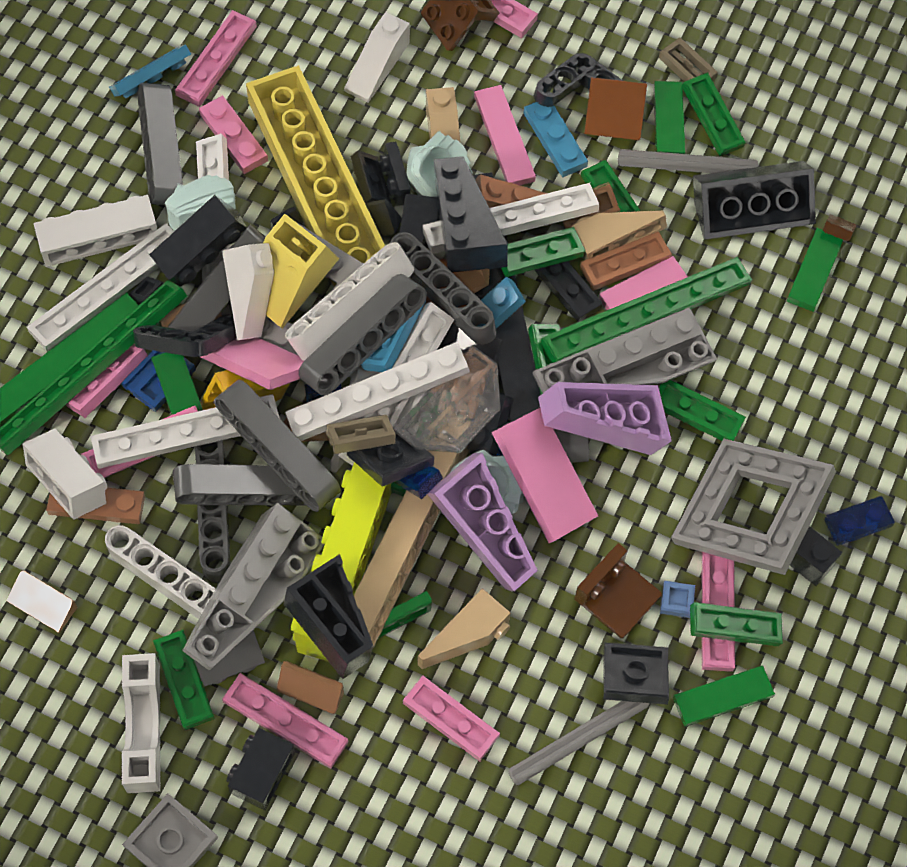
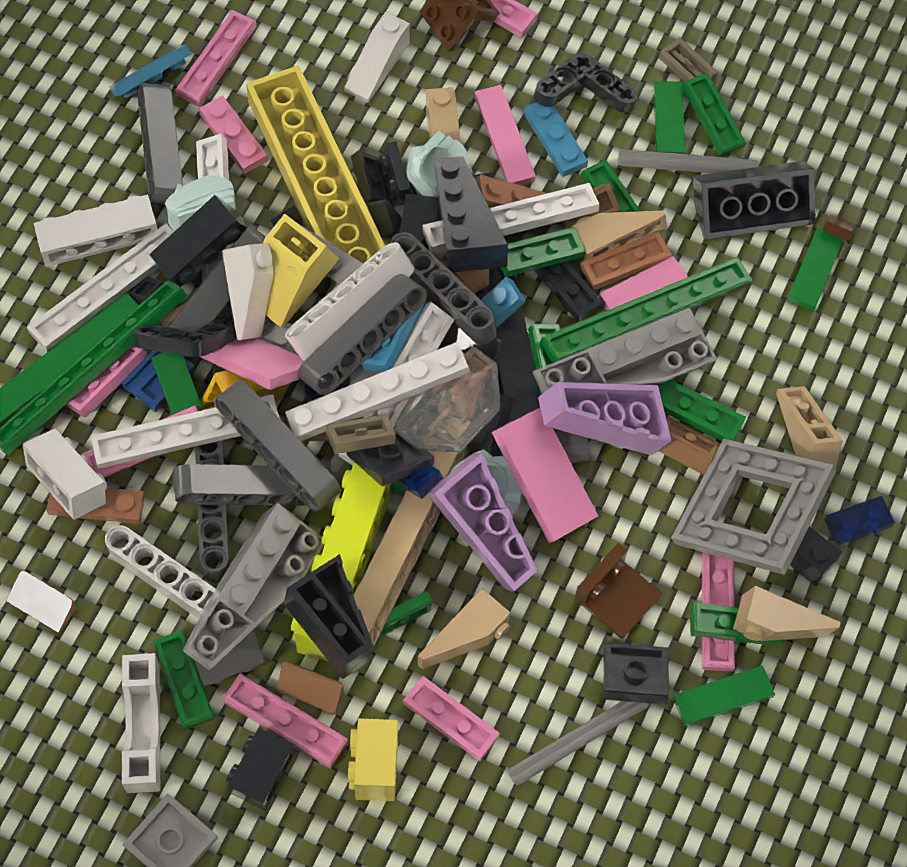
dark orange tile [584,77,647,140] -> none
medium blue tile [660,581,695,618] -> none
none -> light yellow brick [348,718,398,801]
none -> medium nougat slope [658,417,720,474]
none -> tan slope [733,586,840,641]
none -> tan slope [776,386,843,468]

